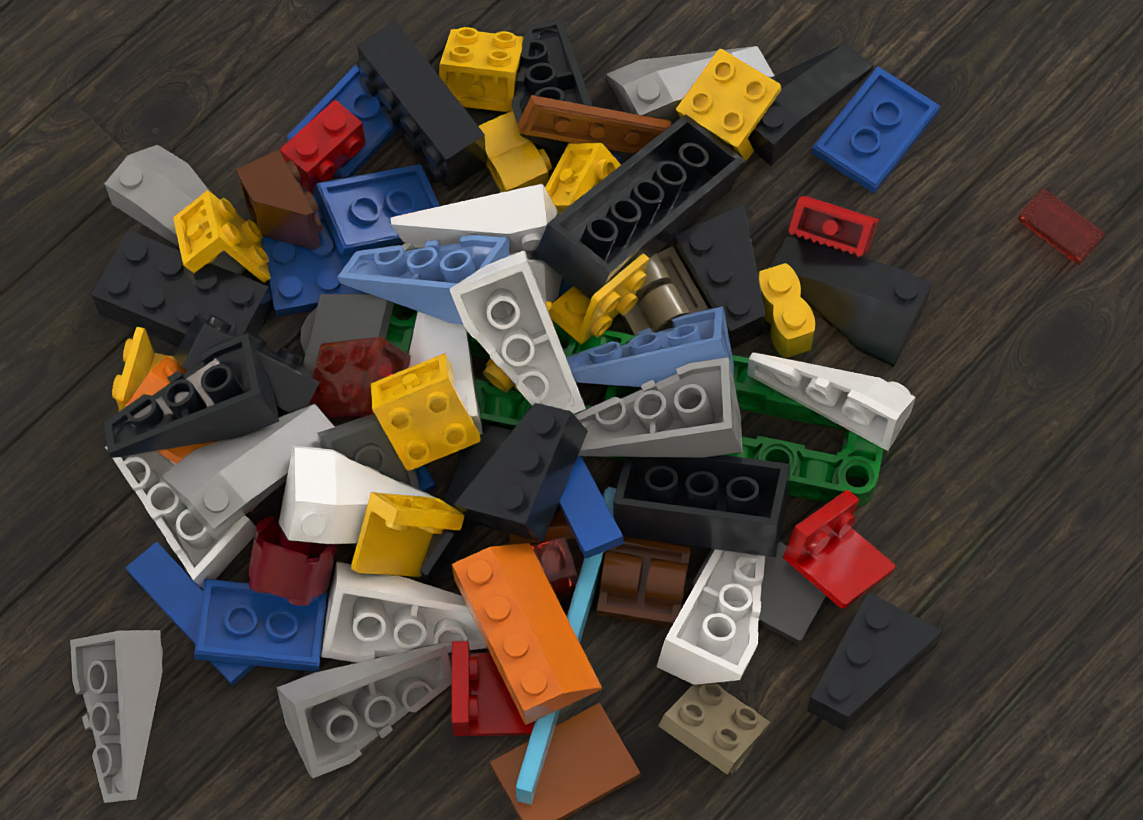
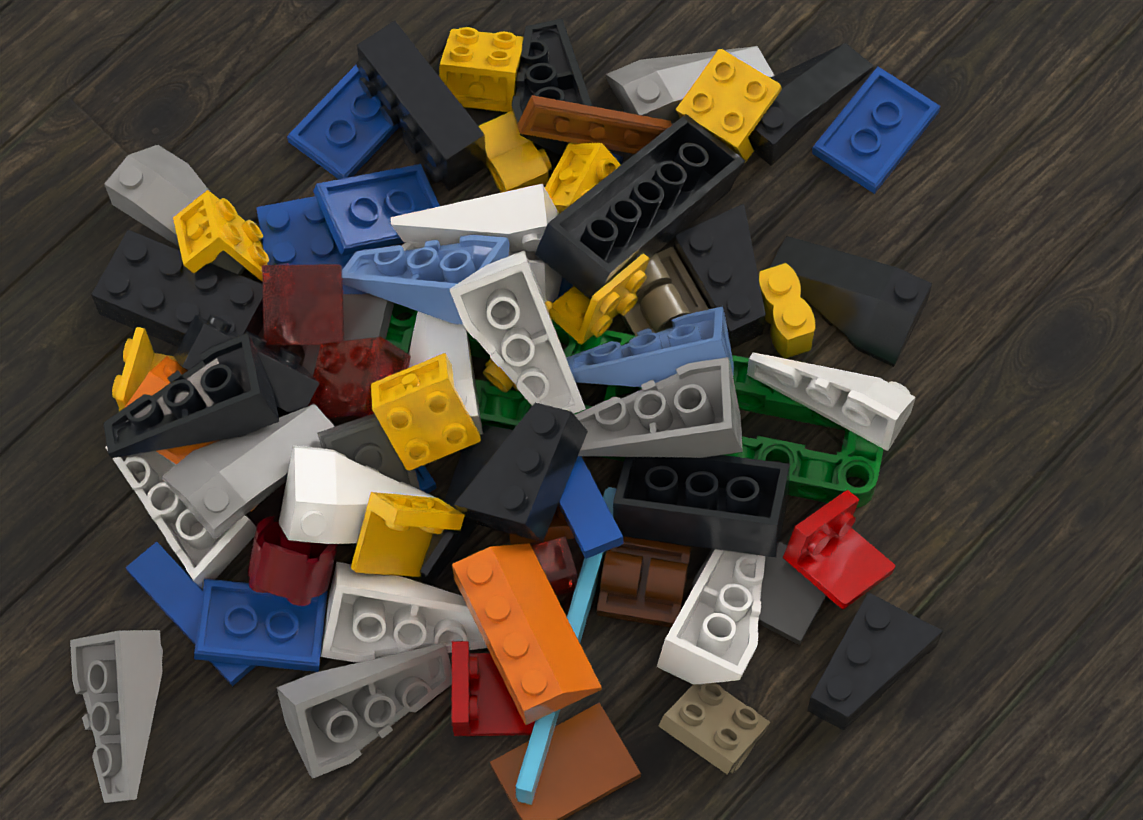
reddish brown slope [236,149,323,250] -> none
red brick [280,100,366,194] -> none
red brick [788,196,879,257] -> none
clear red tile [1018,188,1105,266] -> none
none -> clear red bracket [262,263,344,345]

